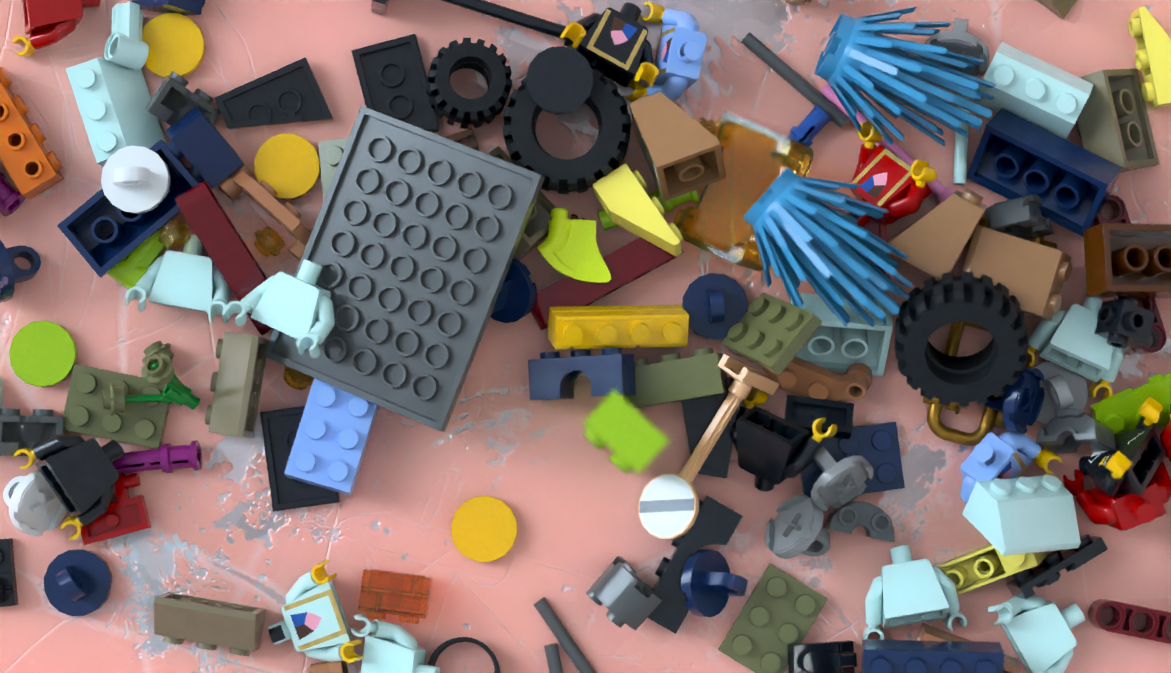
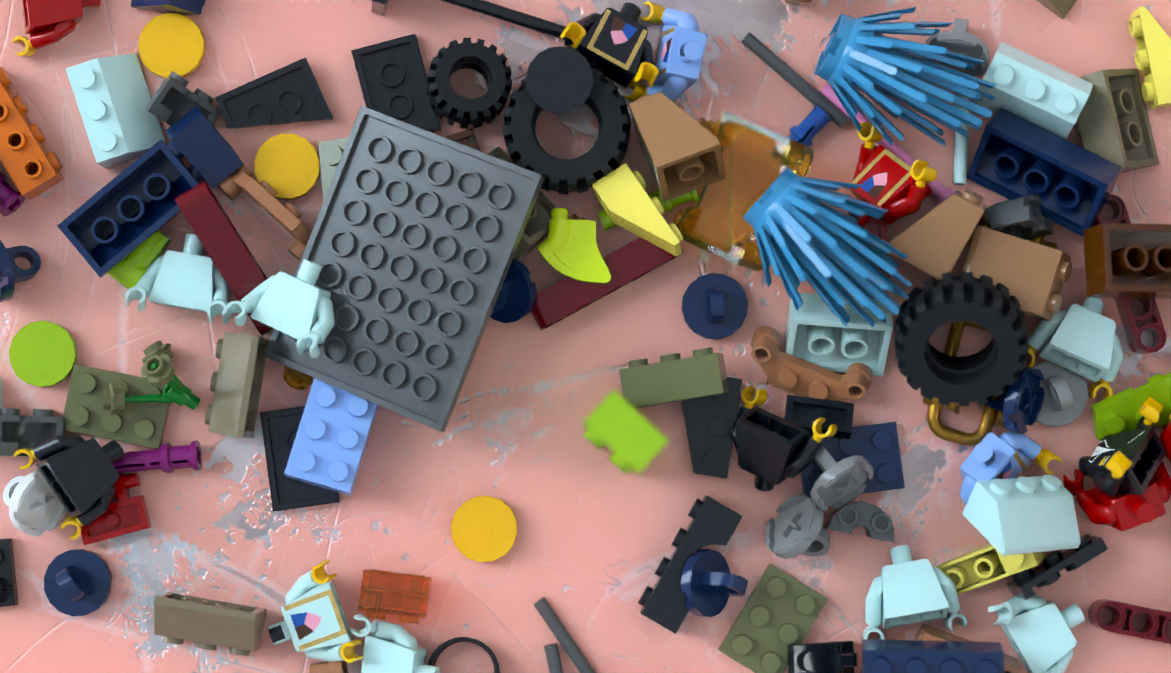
white tile [101,145,171,214] -> none
light aqua piece [104,1,149,71] -> none
clear yellow plate [158,220,191,250] -> none
clear yellow plate [254,226,285,257] -> none
dark blue arch [528,348,636,400] -> none
yellow brick [548,304,689,349] -> none
dark grey cylinder [586,556,662,630] -> none
piece [638,354,780,540] -> none
olive plate [721,292,822,375] -> none
dark grey cylinder [1036,408,1116,453] -> none
black brick [1094,296,1156,348] -> none

